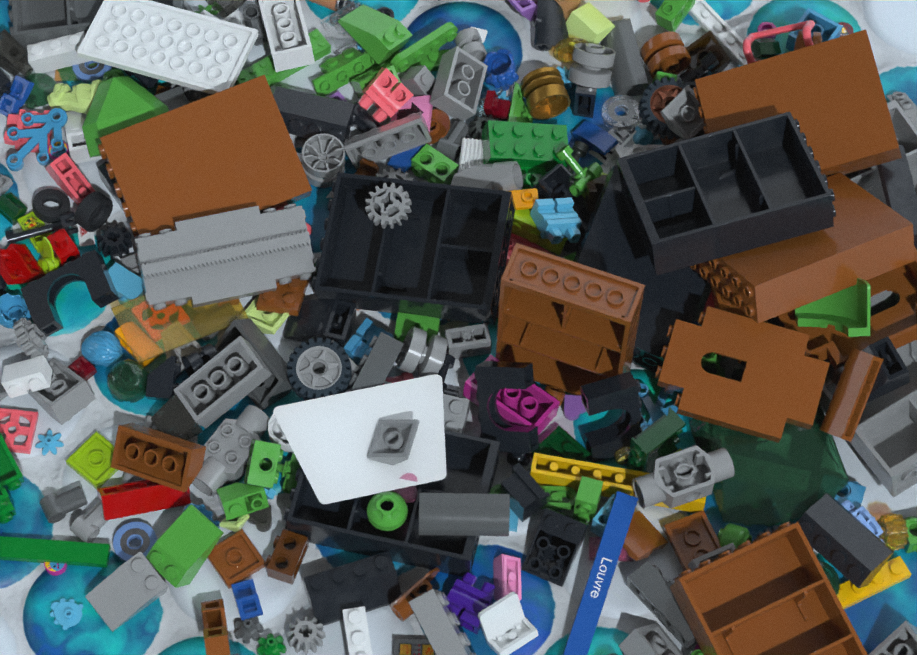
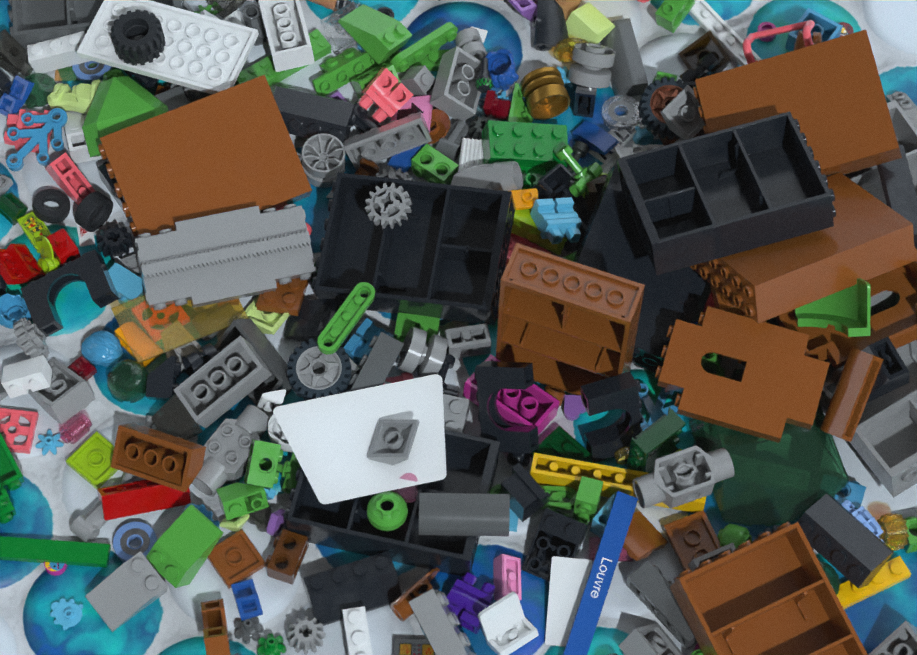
black hinge [5,211,79,245] -> none
dark grey piece [39,486,88,523] -> none
tile [48,142,69,161] -> none
dark orange wheel [640,31,691,79] -> none
dark green piece [751,38,782,58] -> none
none -> clear pink brick [59,413,92,445]
none -> black tyre [110,9,166,66]
none -> white slope [257,389,286,418]
none -> medium lavender tile [266,509,286,537]
none -> bright green plate [317,282,375,354]
none -> black piece [475,58,493,93]
none -> white sticker [545,556,592,646]

